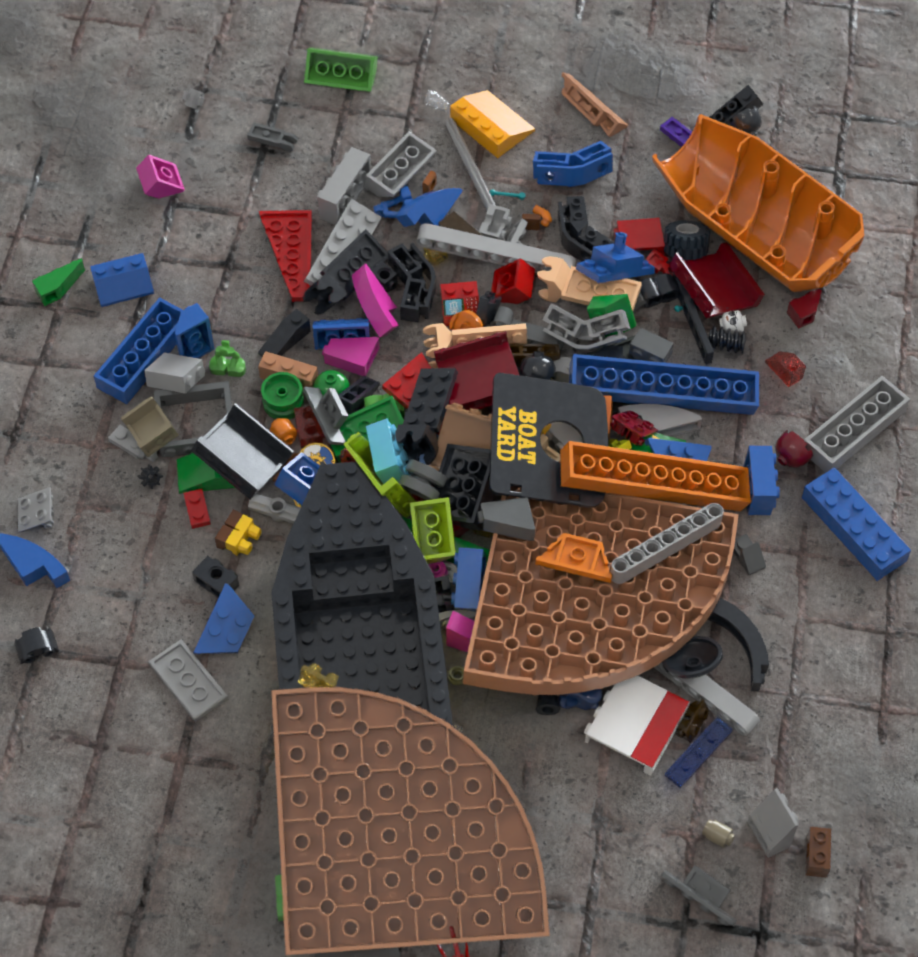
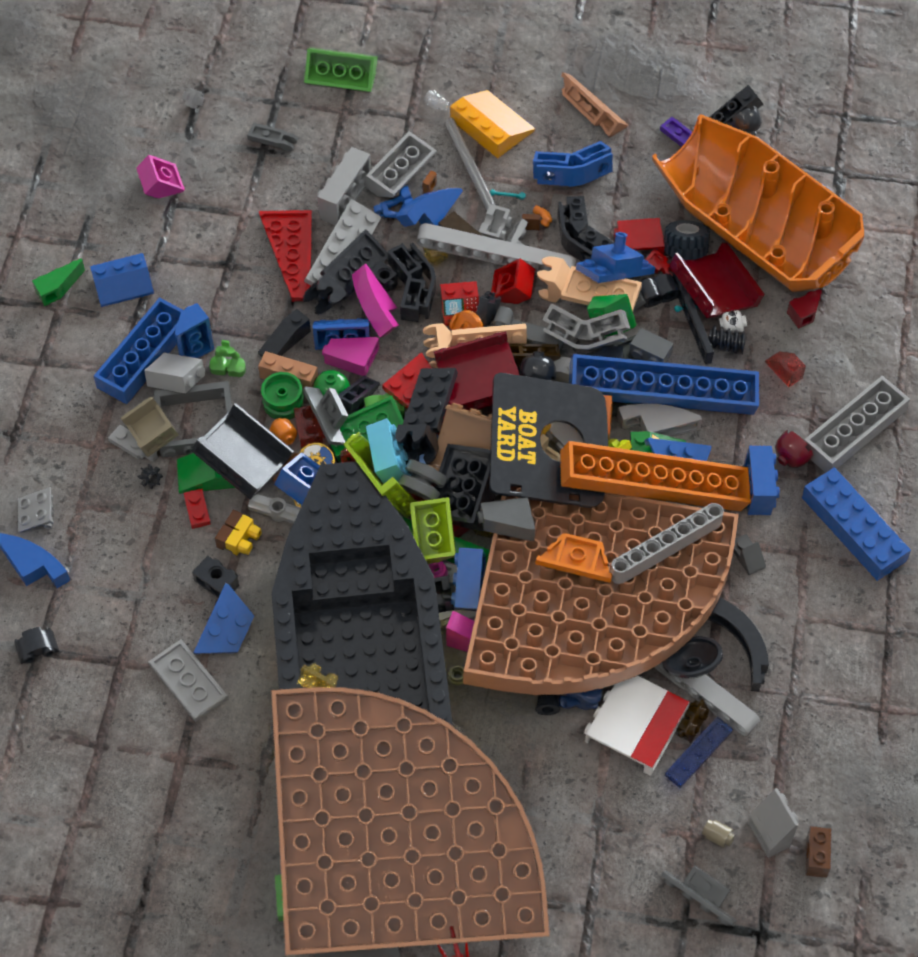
dark red hinge [610,410,659,446] -> none

